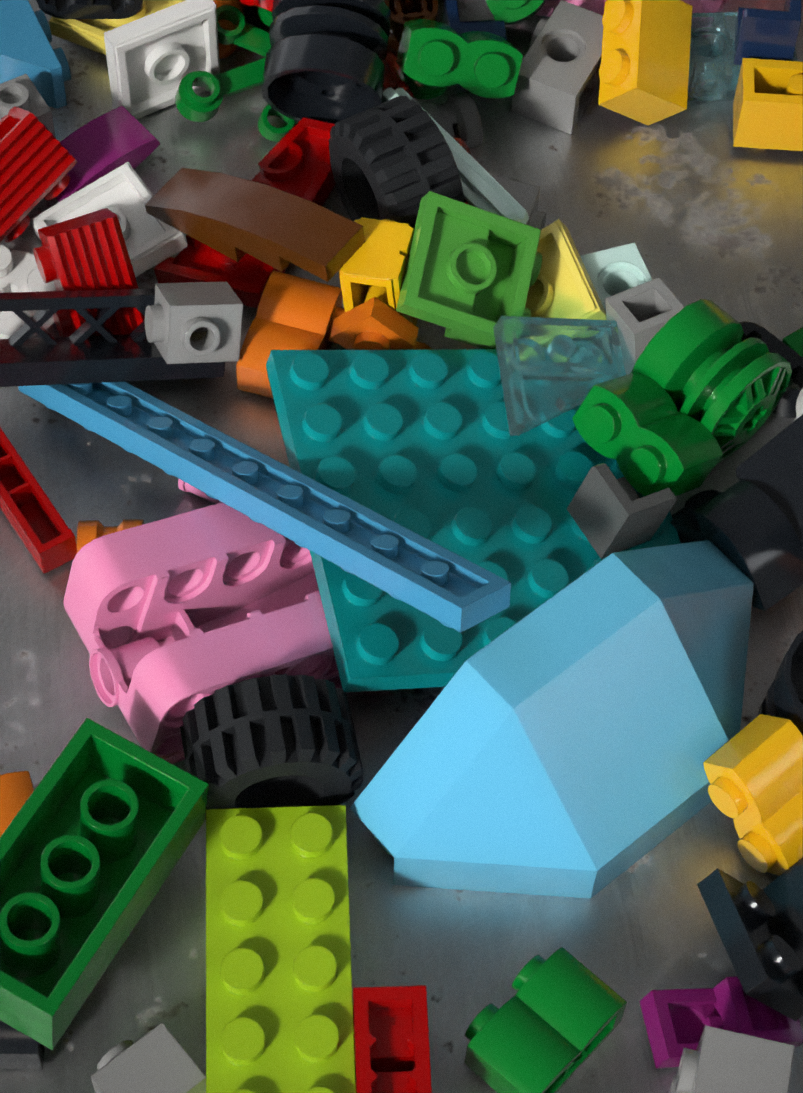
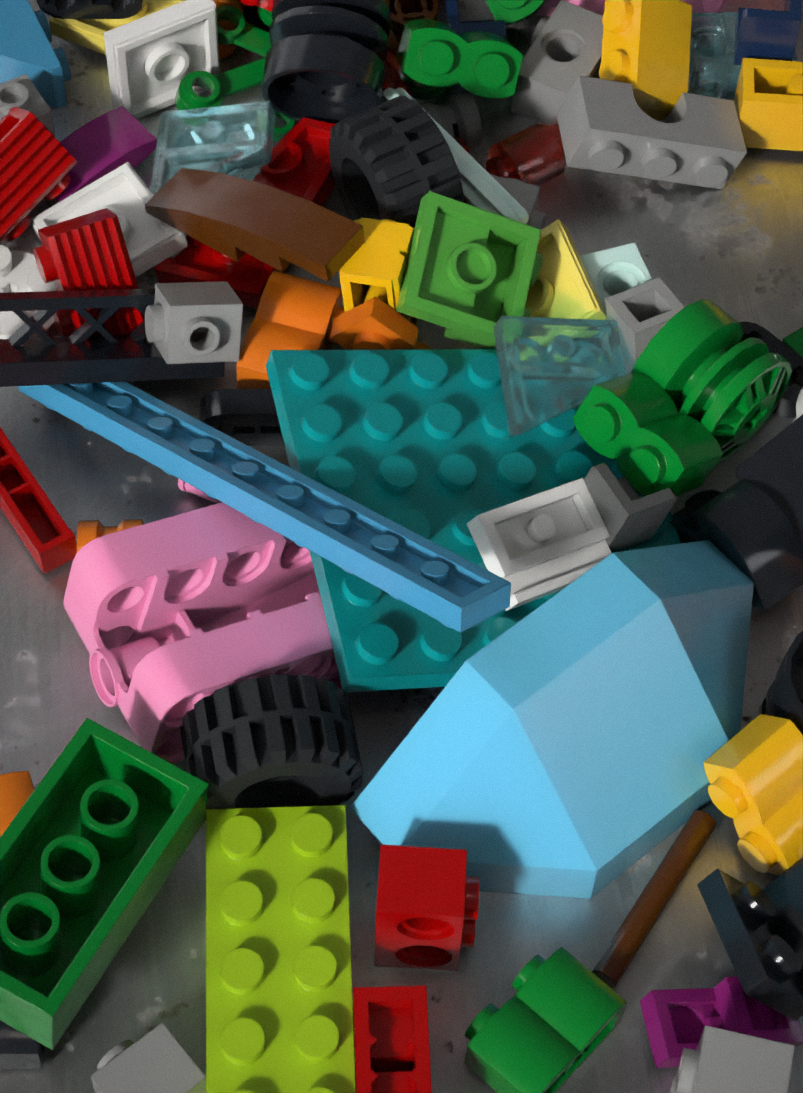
none -> clear light blue wing [150,101,276,195]
none -> black beam [199,389,284,446]
none -> red brick [374,844,480,971]
none -> white plate [467,478,611,611]
none -> clear red brick [486,122,567,186]
none -> light grey arch [557,75,747,190]
none -> reddish brown bar [592,810,717,988]

